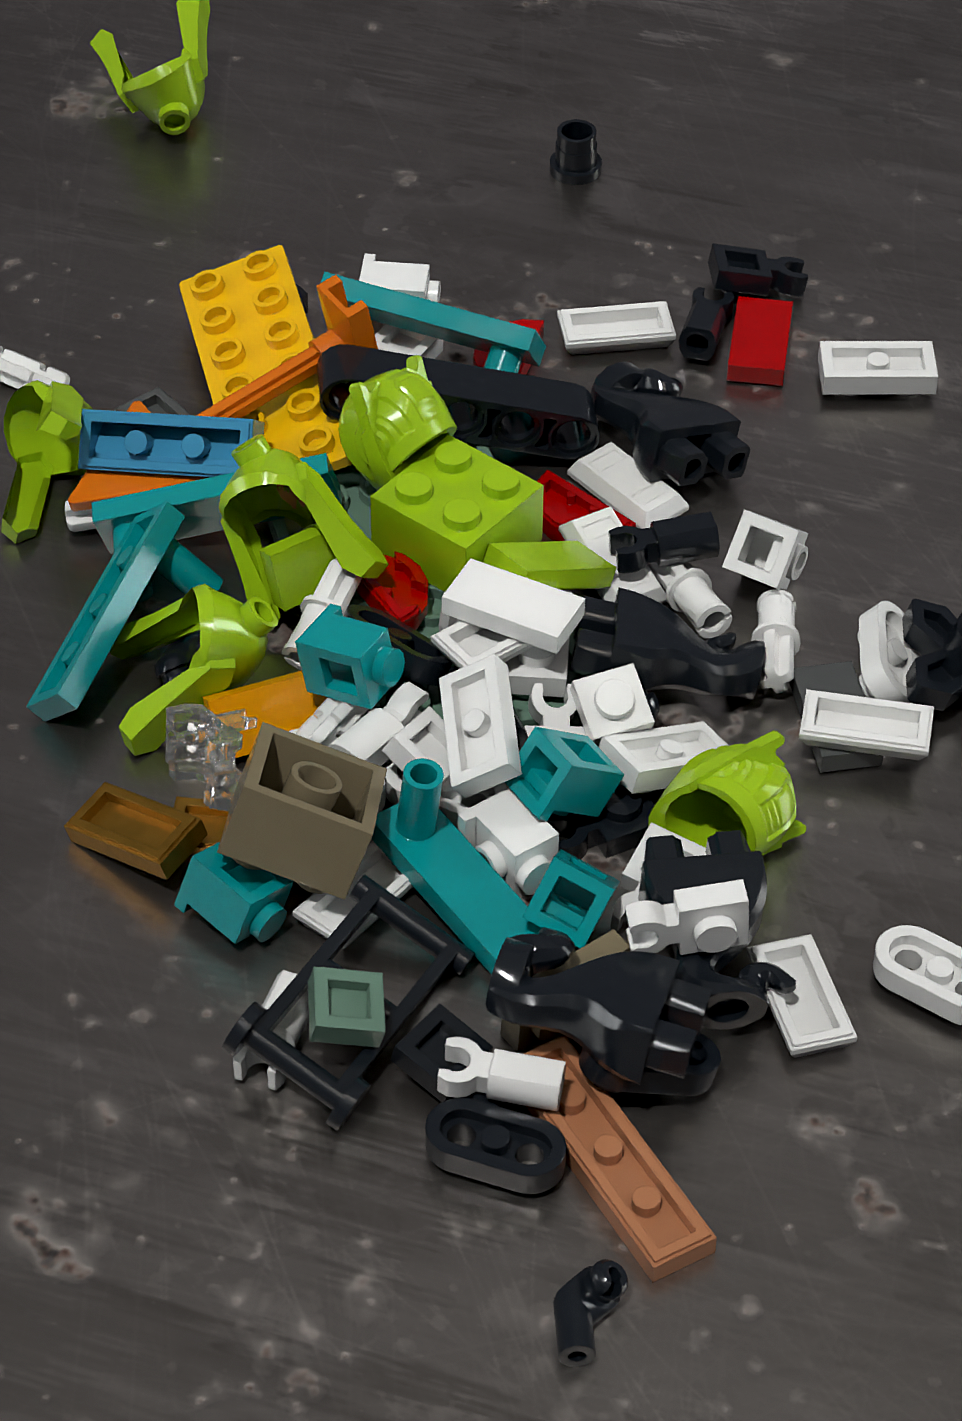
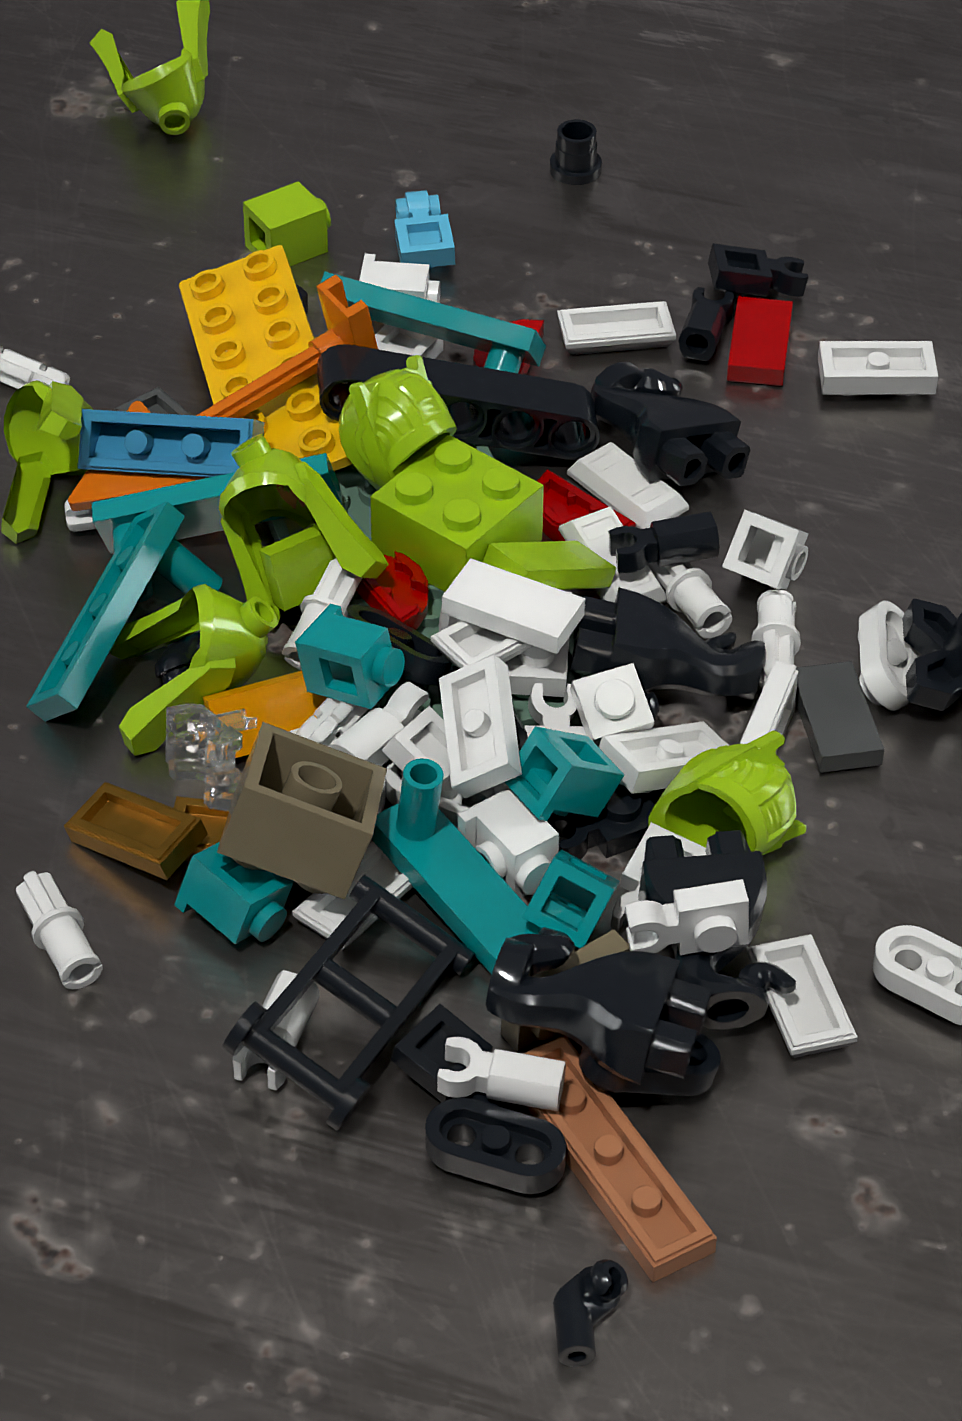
sand green plate [308,966,385,1048] -> none
white tile [799,689,934,761] -> none
none -> white axle [16,871,103,990]
none -> lime brick [243,181,331,267]
none -> medium azure plate [394,190,456,269]
none -> white tile [740,660,799,753]

